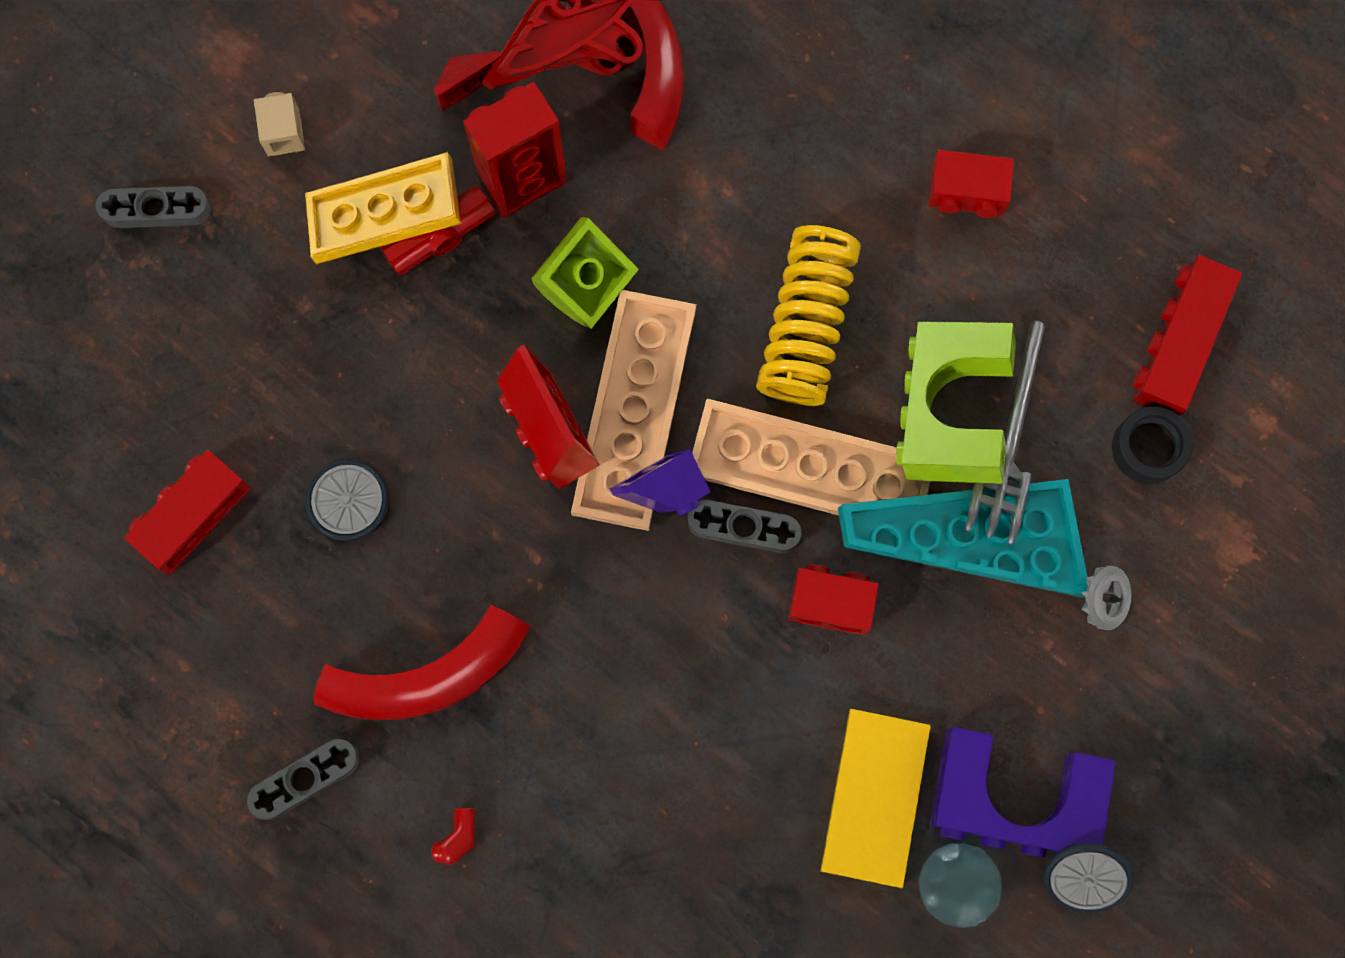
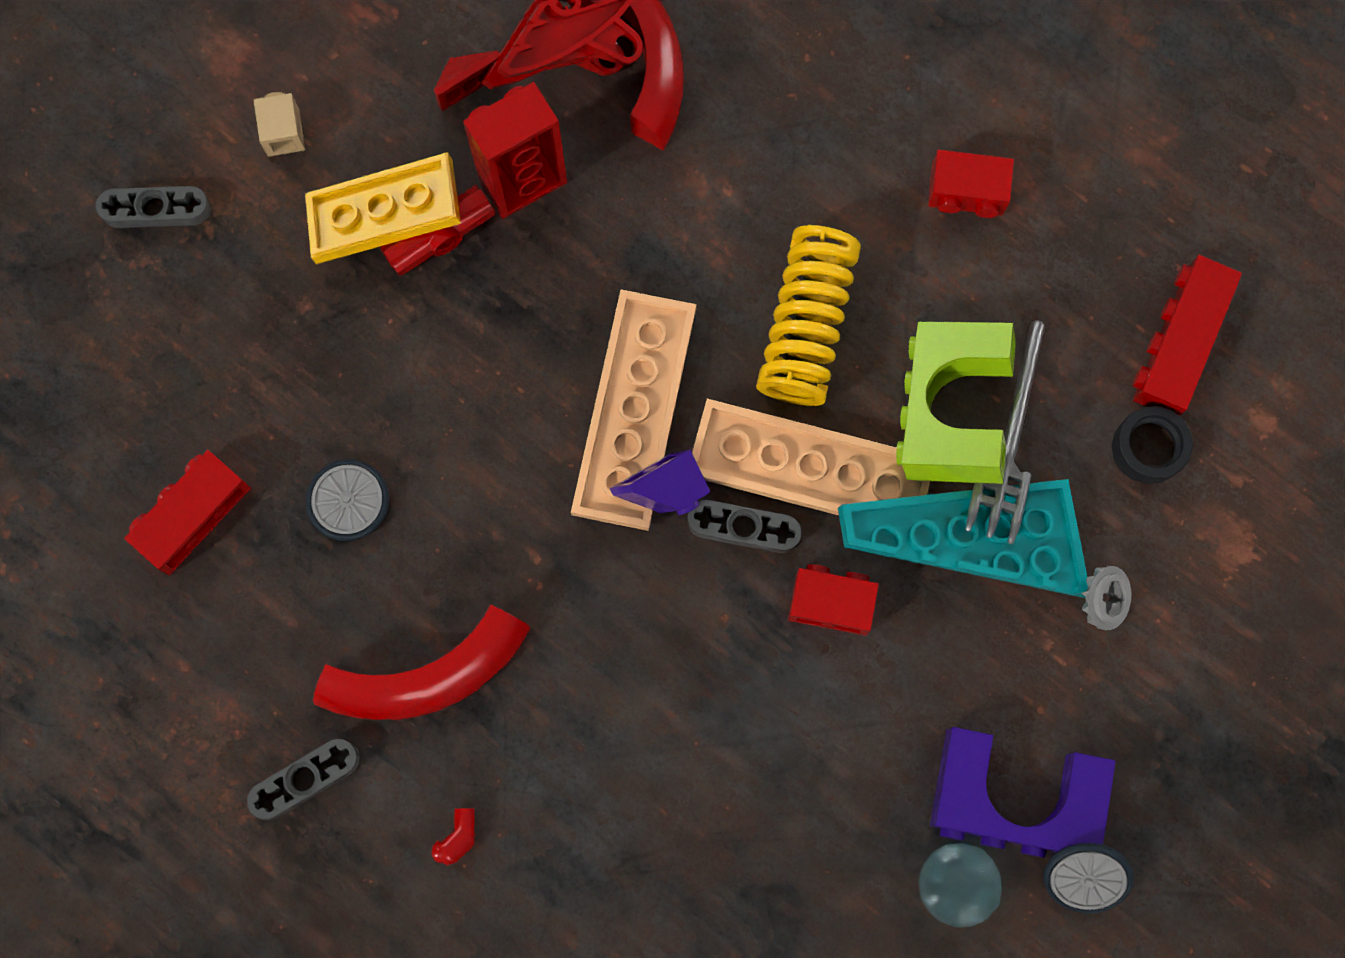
red slope [497,344,600,489] -> none
lime brick [532,217,639,329] -> none
yellow tile [820,709,931,888] -> none

